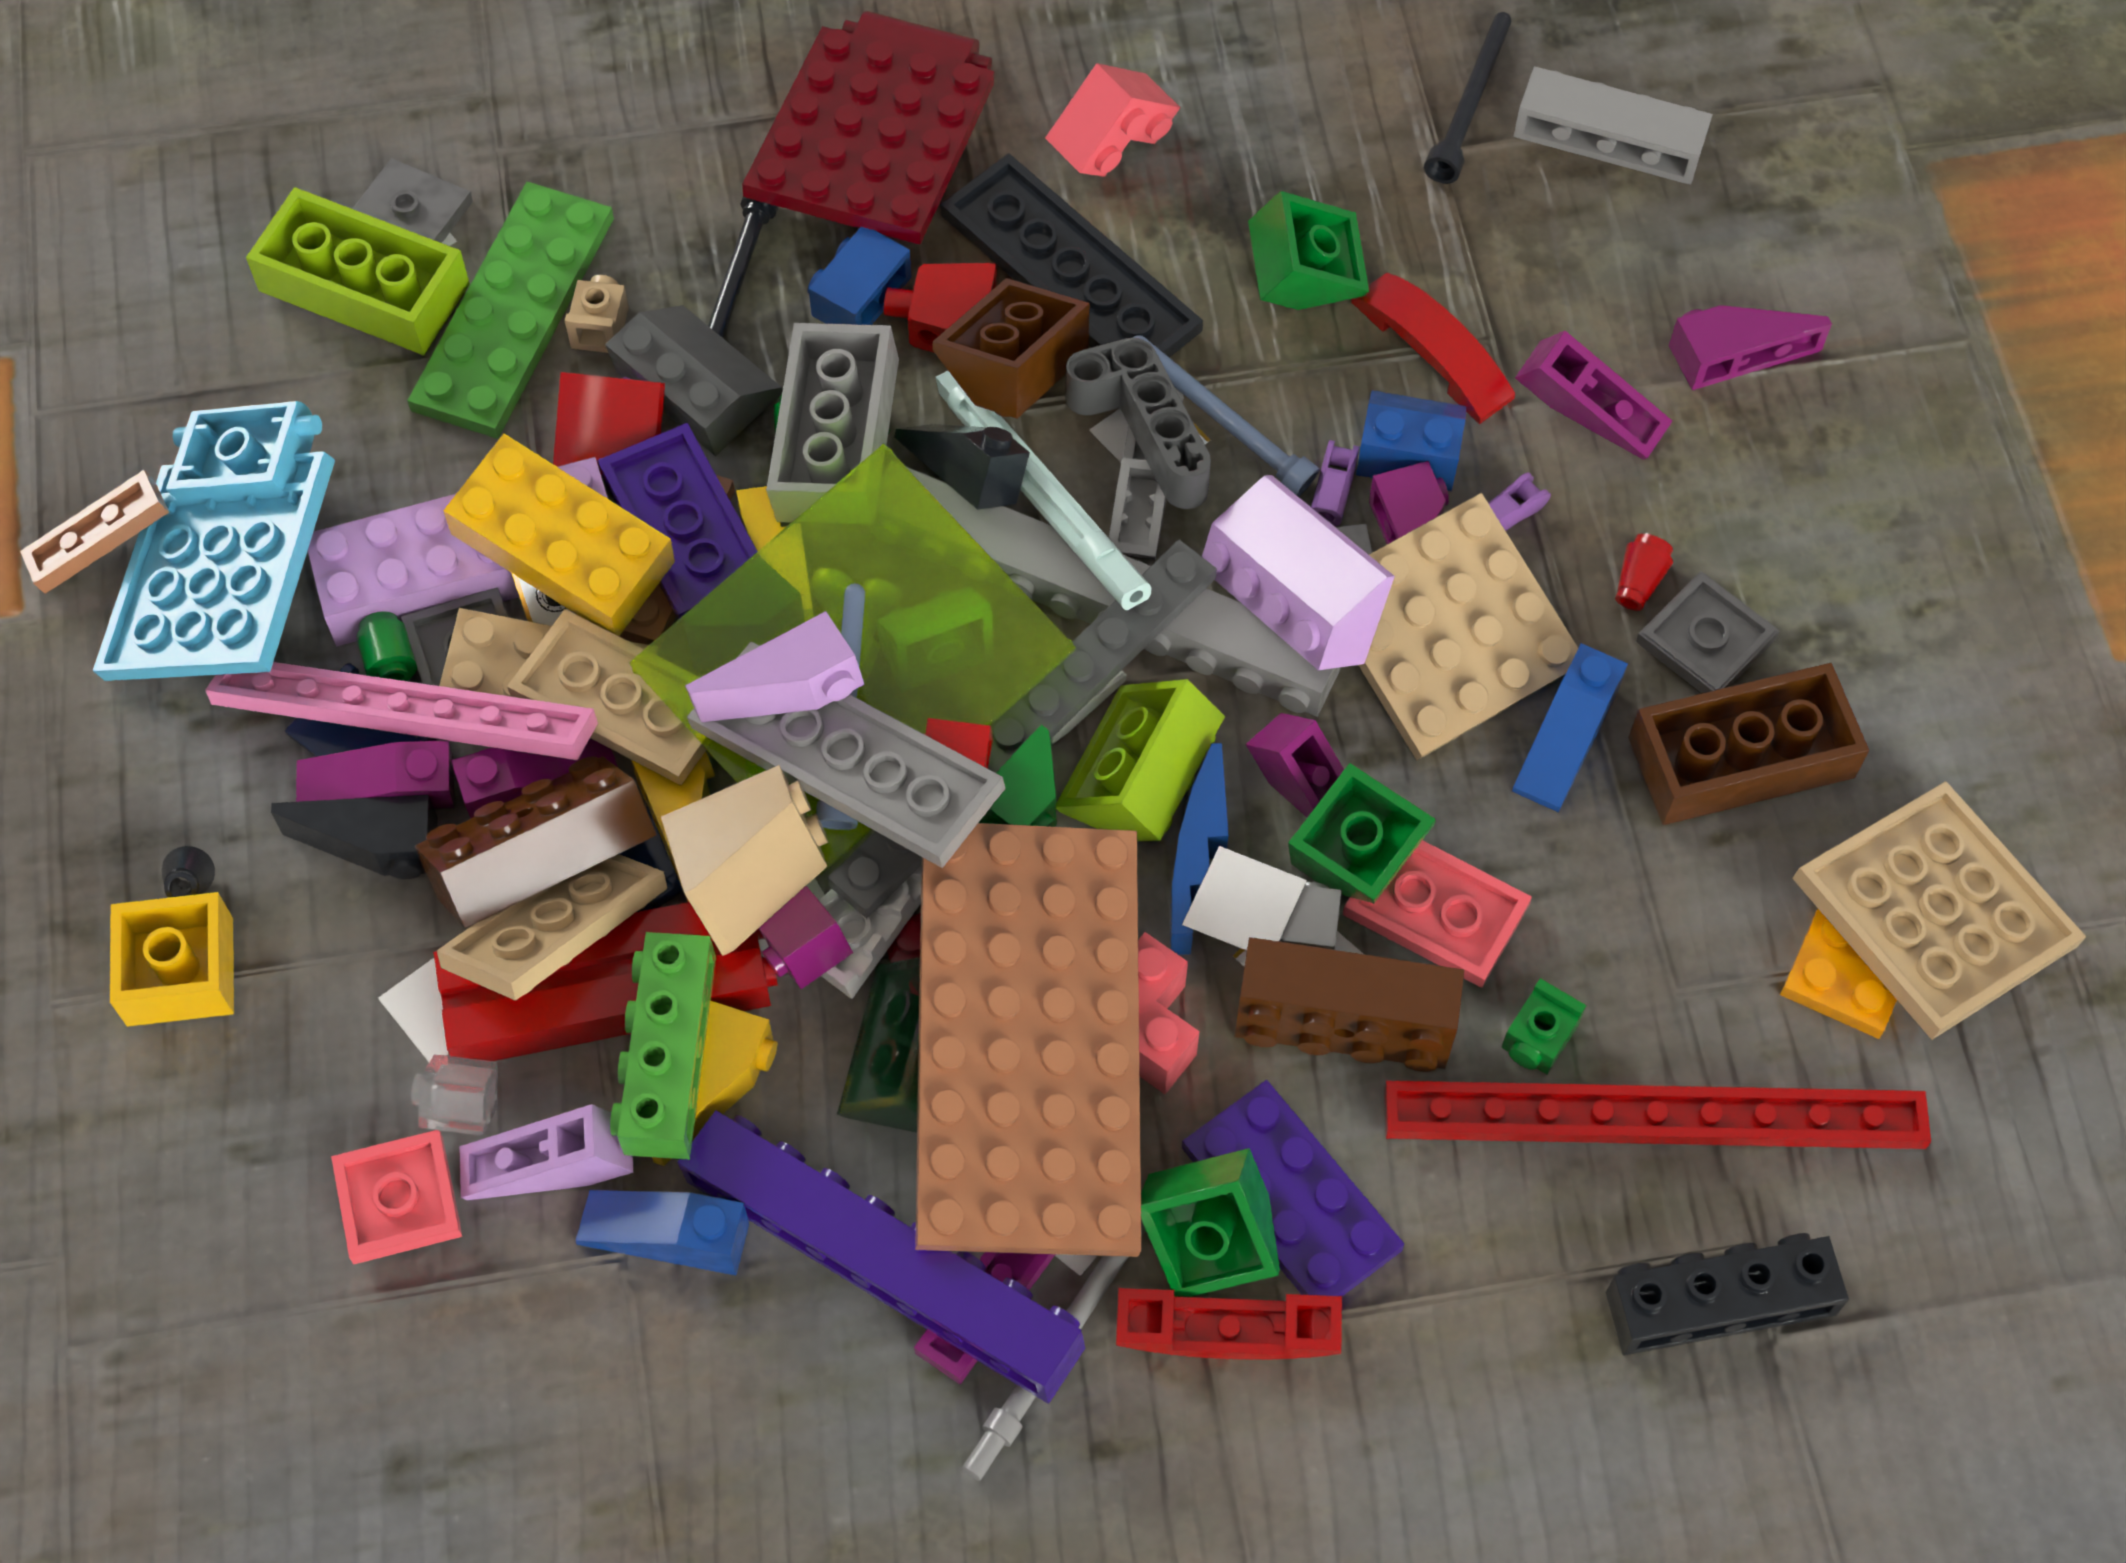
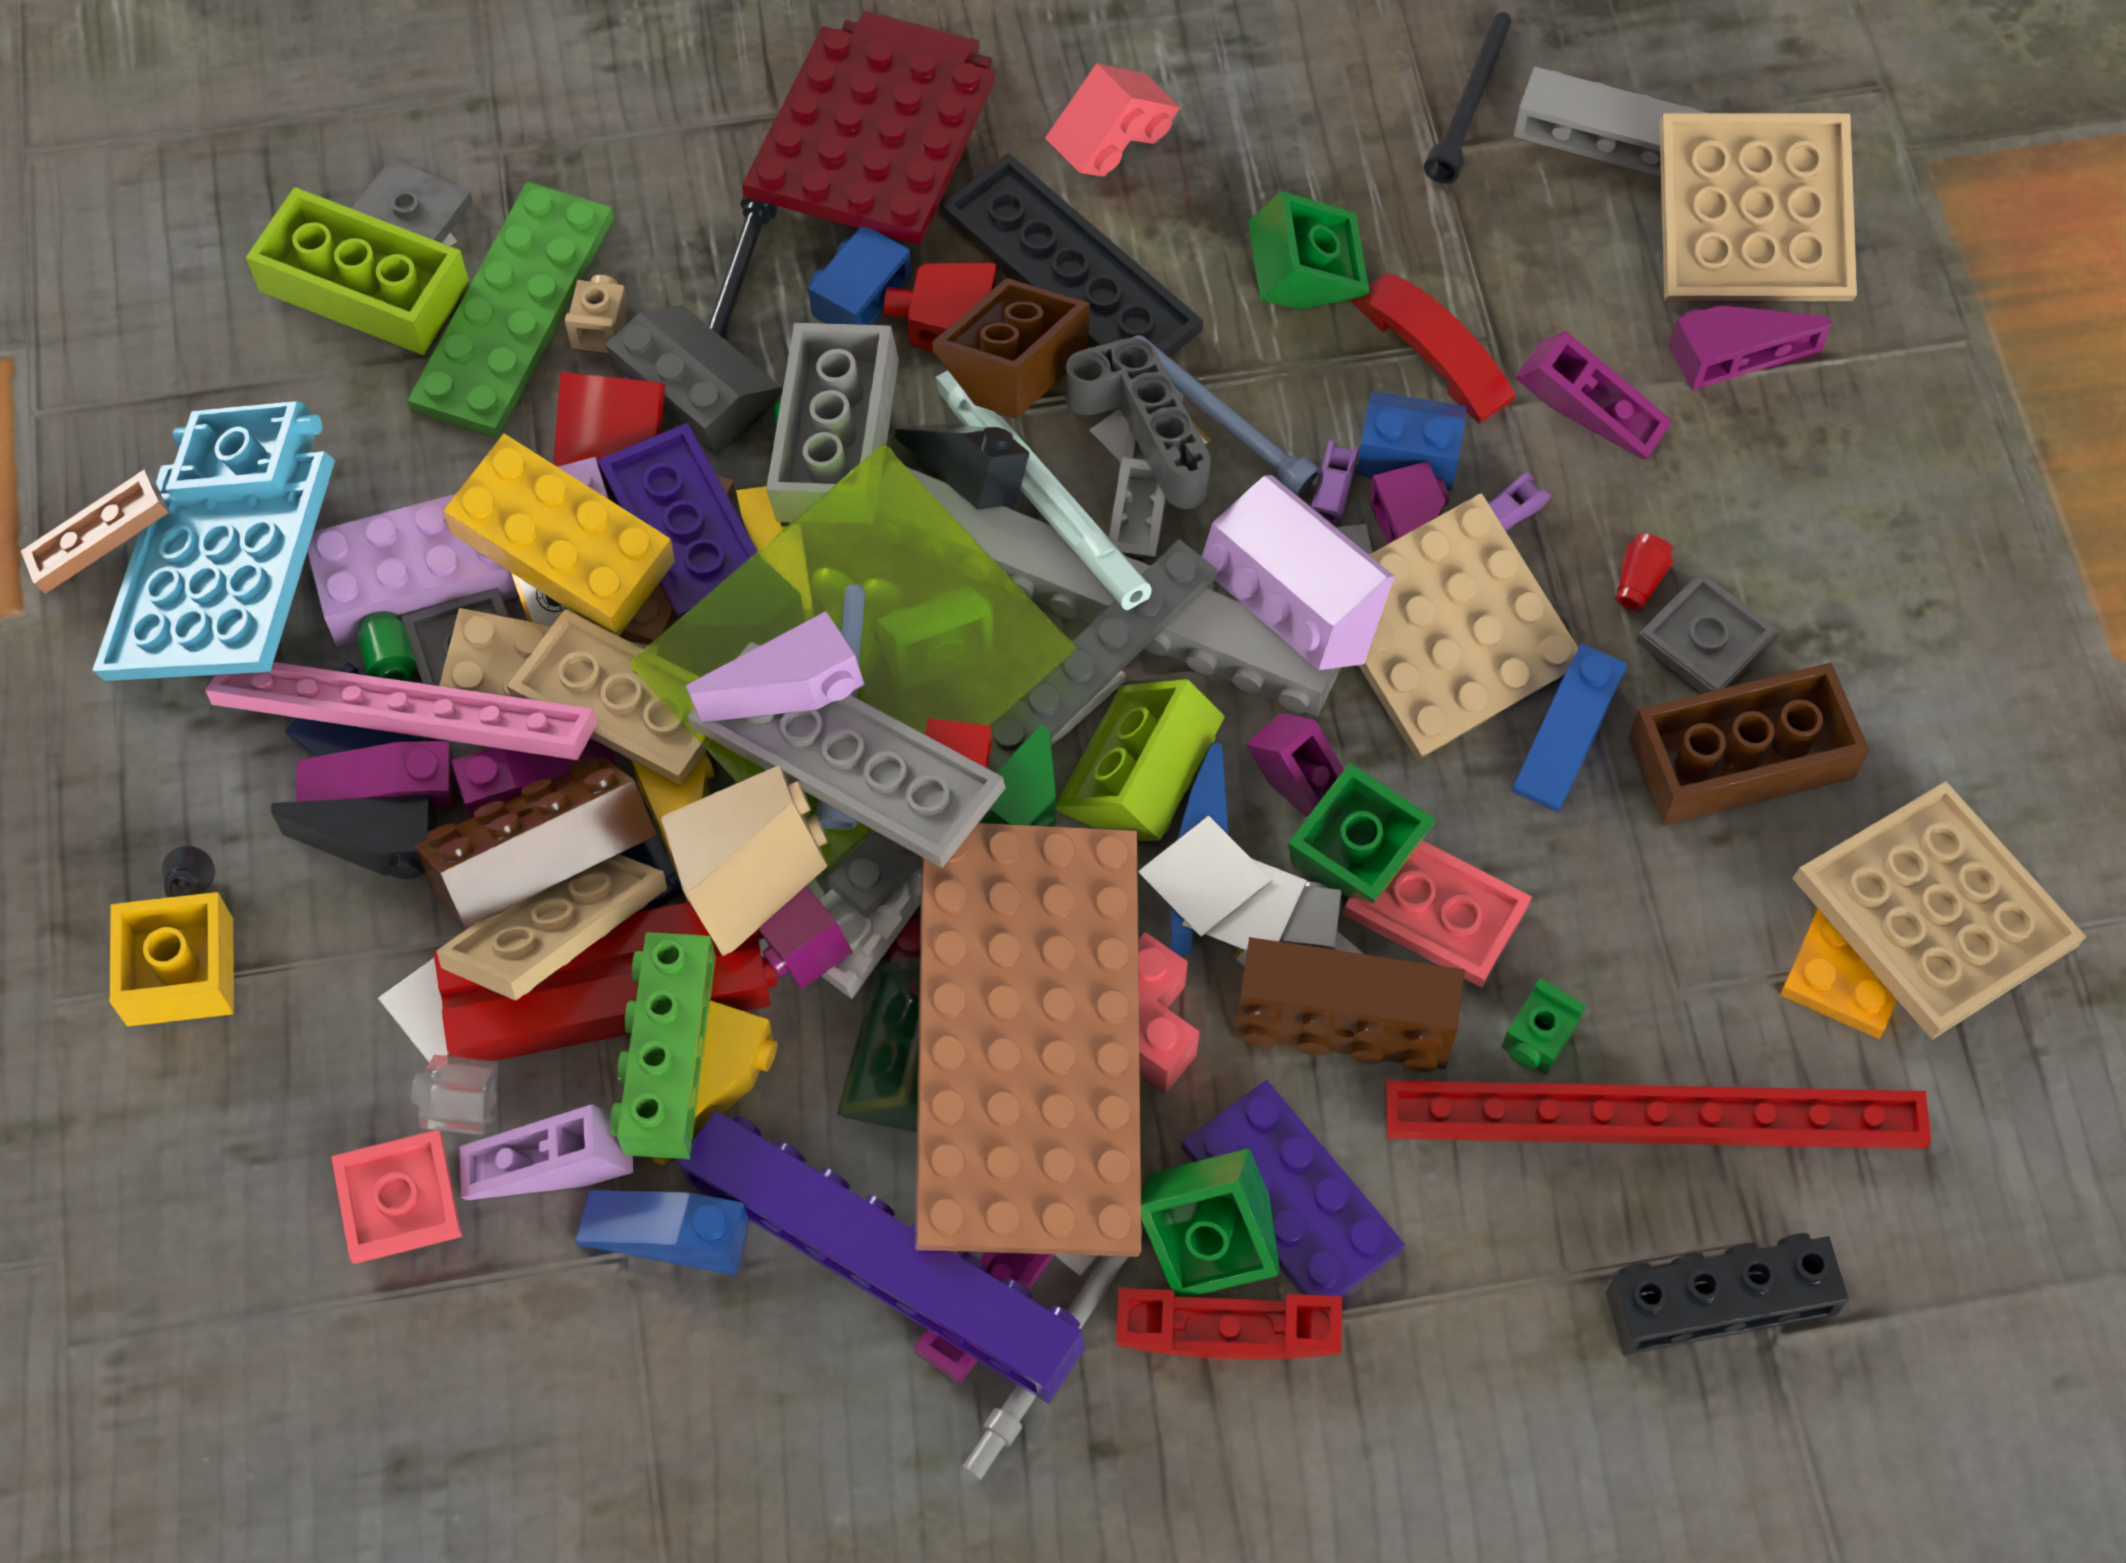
none -> white sticker [1138,816,1272,936]
none -> tan plate [1659,113,1857,301]

